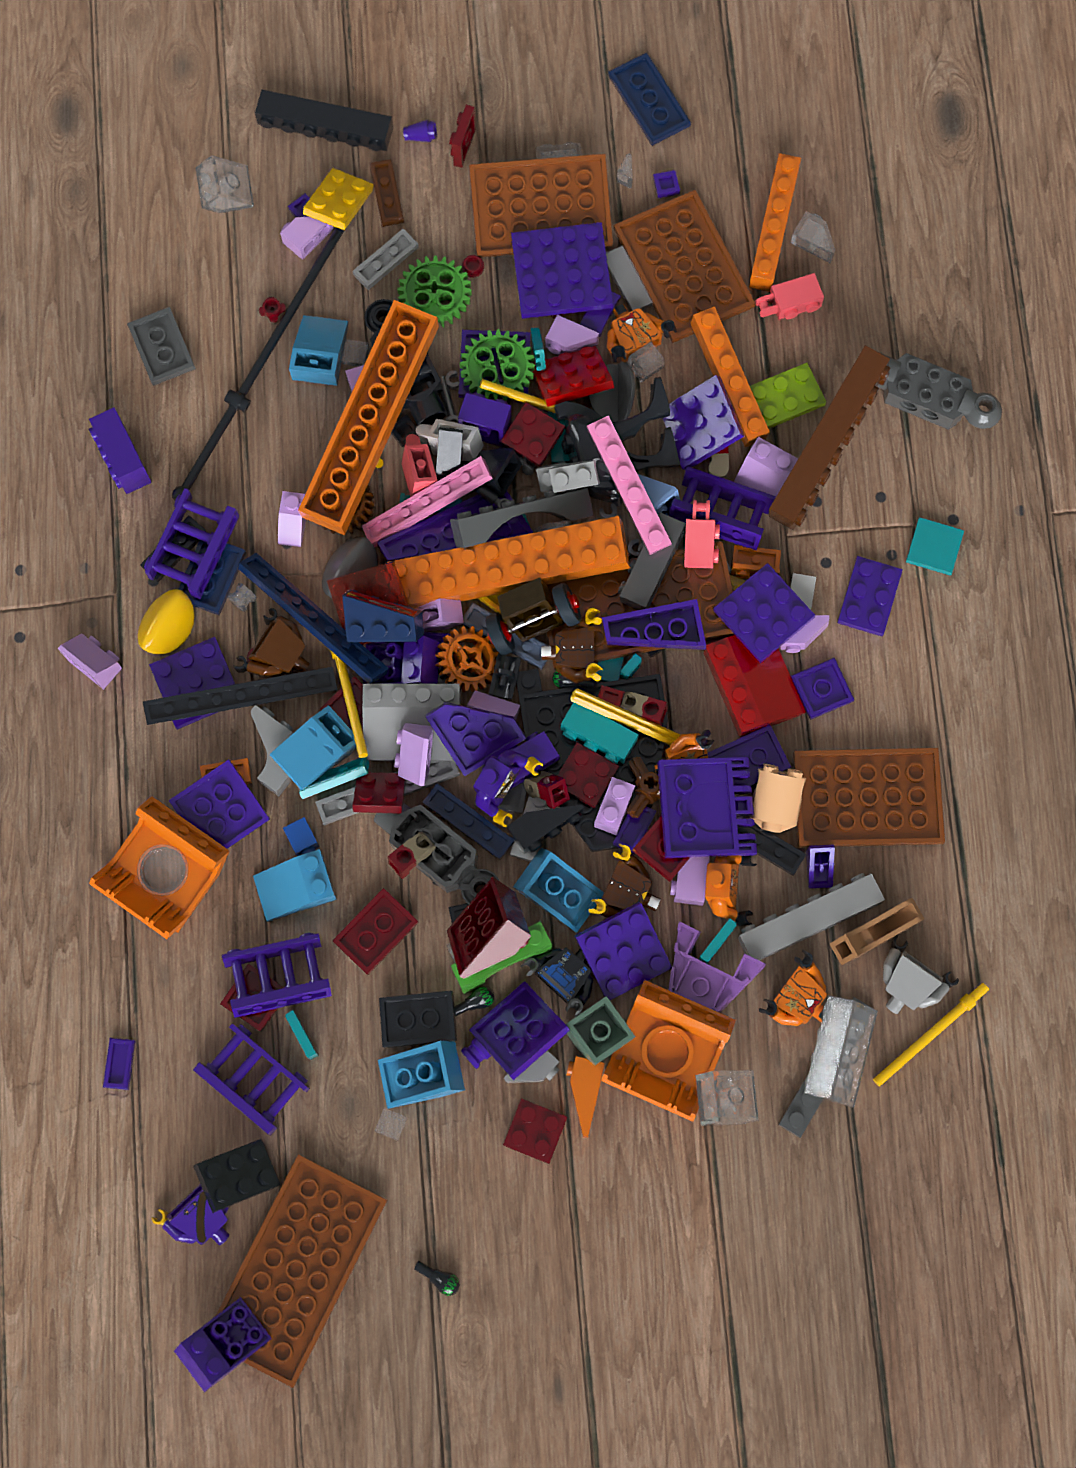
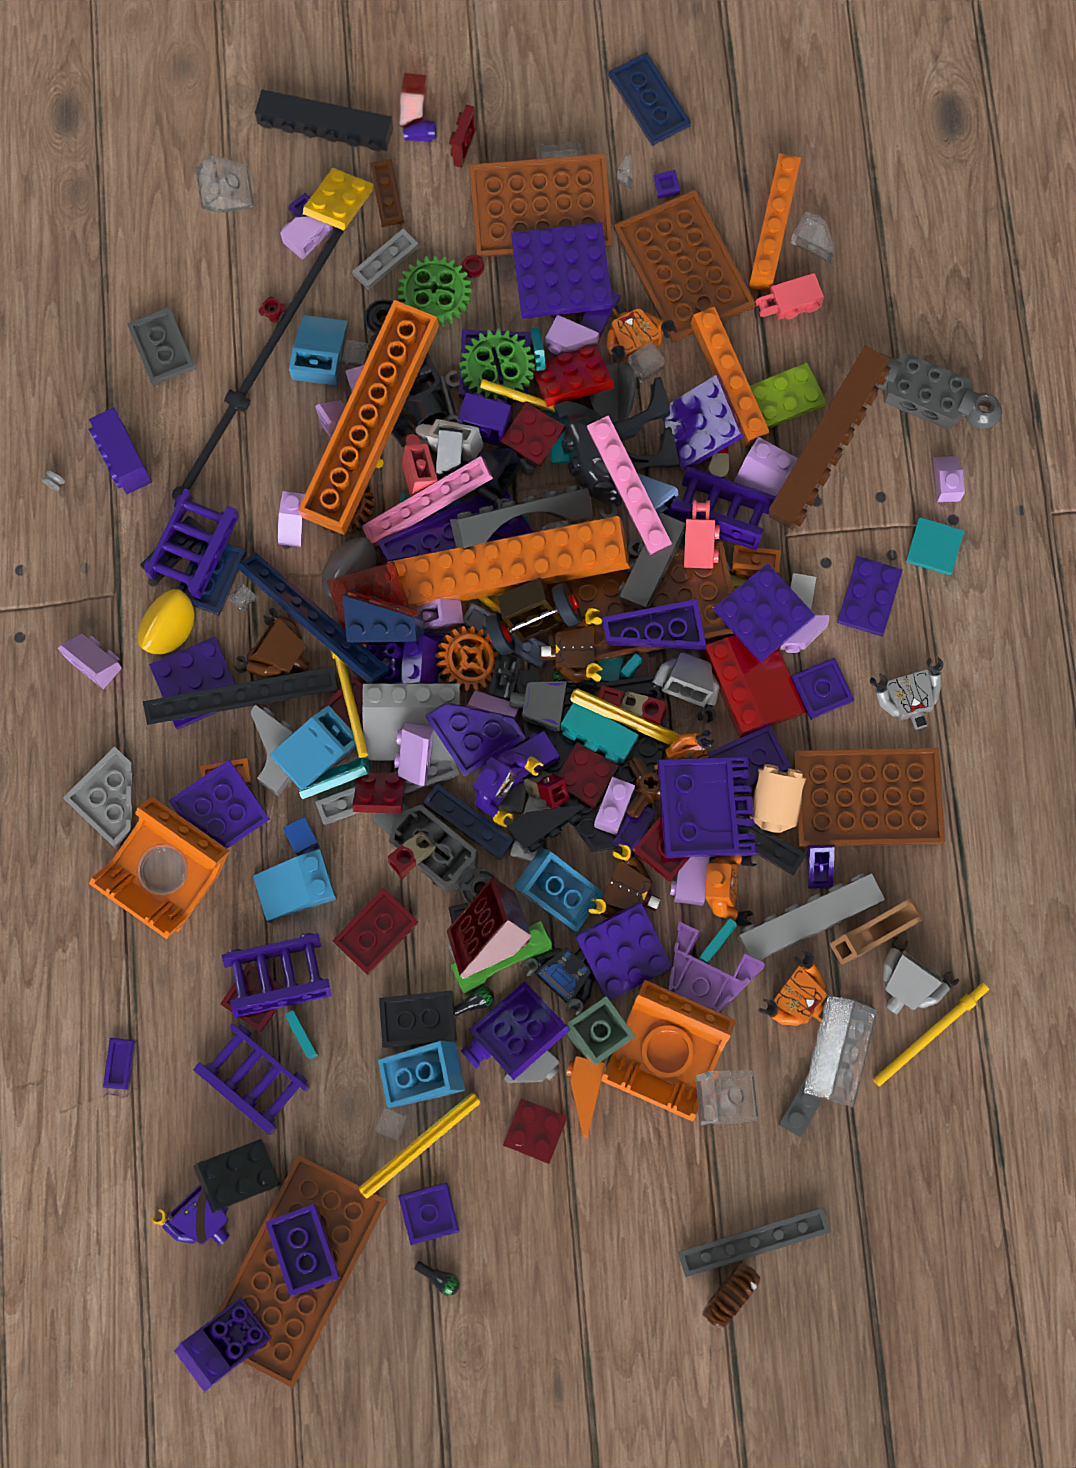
light grey arch [536,460,600,493] -> none
light grey tile [606,245,653,311] -> none
none -> light grey bush [41,470,65,492]
none -> light grey plate [63,746,133,848]
none -> dark purple brick [265,1204,342,1297]
none -> lavender slope [315,400,345,438]
none -> yellow axle [359,1093,480,1198]
none -> dark purple tile [398,1182,460,1245]
none -> clear red slope [400,73,428,127]
none -> dark grey torso [509,681,566,732]
none -> light grey torso [644,650,720,723]
none -> dark grey plate [678,1208,831,1277]
none -> reddish brown gear [703,1263,760,1329]
none -> light grey torso [870,657,944,730]
none -> lavender slope [933,456,965,503]

